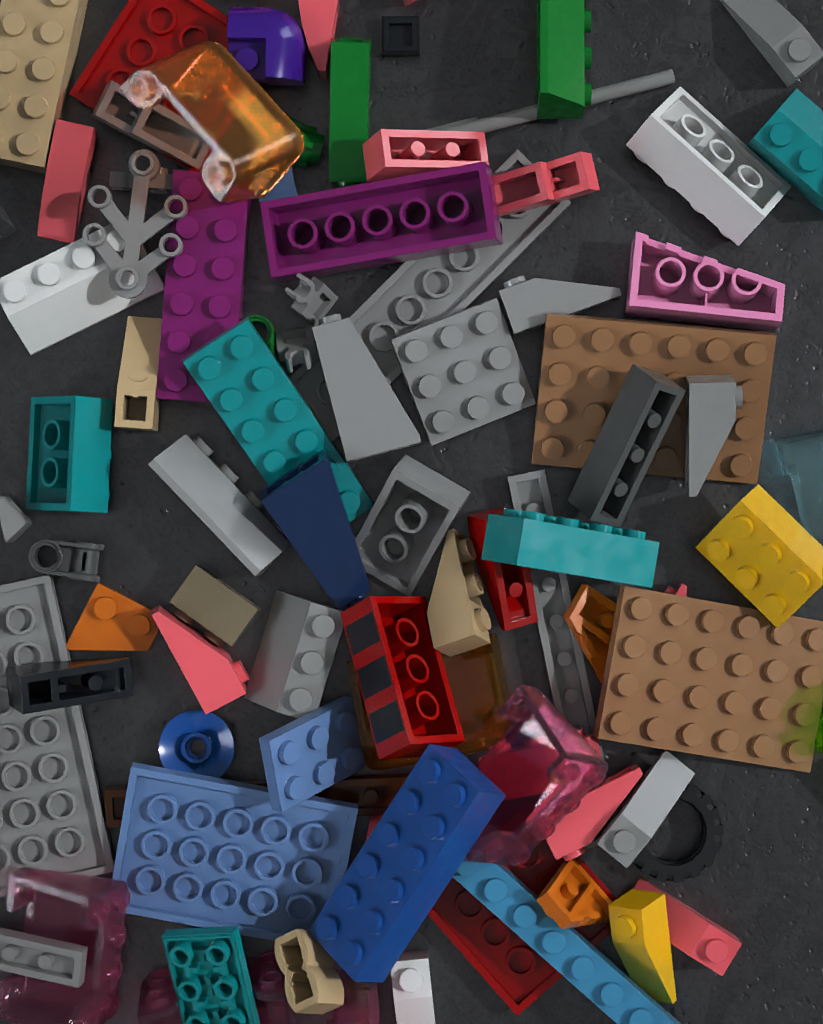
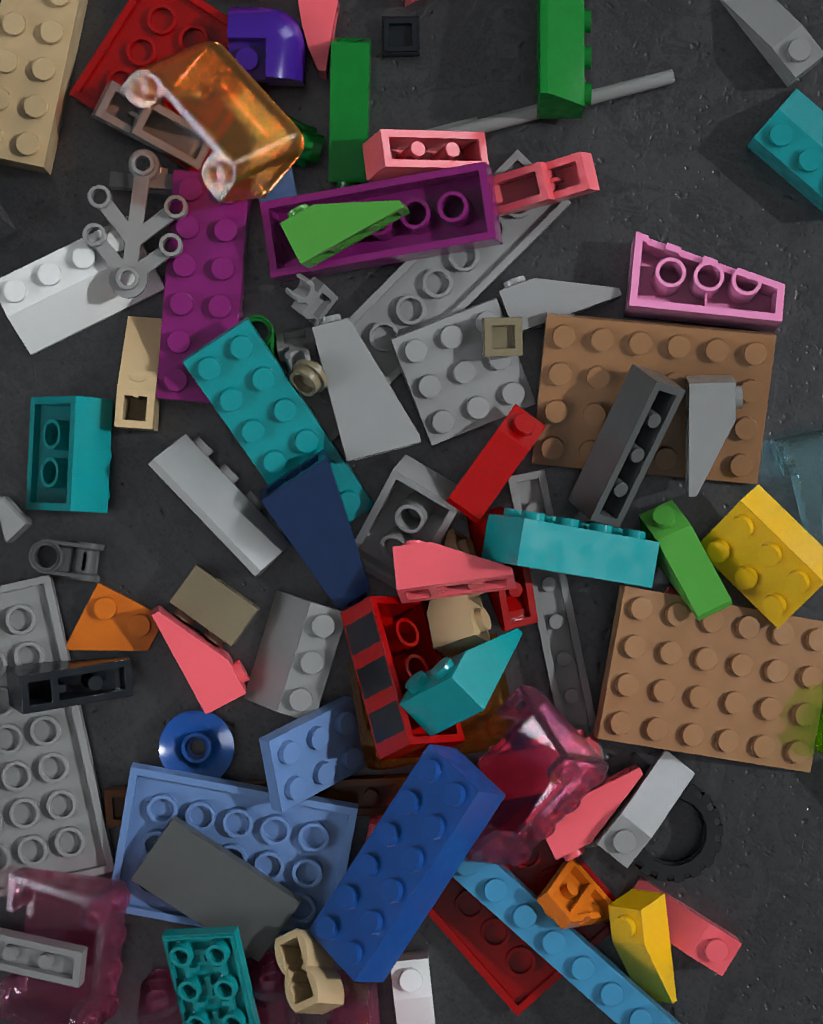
coral slope [37,119,98,244] -> none
orange wing [563,584,616,683] -> none
white slope [626,86,792,246] -> none
none -> dark grey tile [130,815,302,962]
none -> bright green slope [280,200,410,269]
none -> dark tan plate [290,359,328,396]
none -> coral slope [392,540,516,604]
none -> teal slope [399,628,523,736]
none -> red slope [446,404,546,523]
none -> dark tan plate [482,317,523,357]
none -> bright green slope [639,500,732,621]

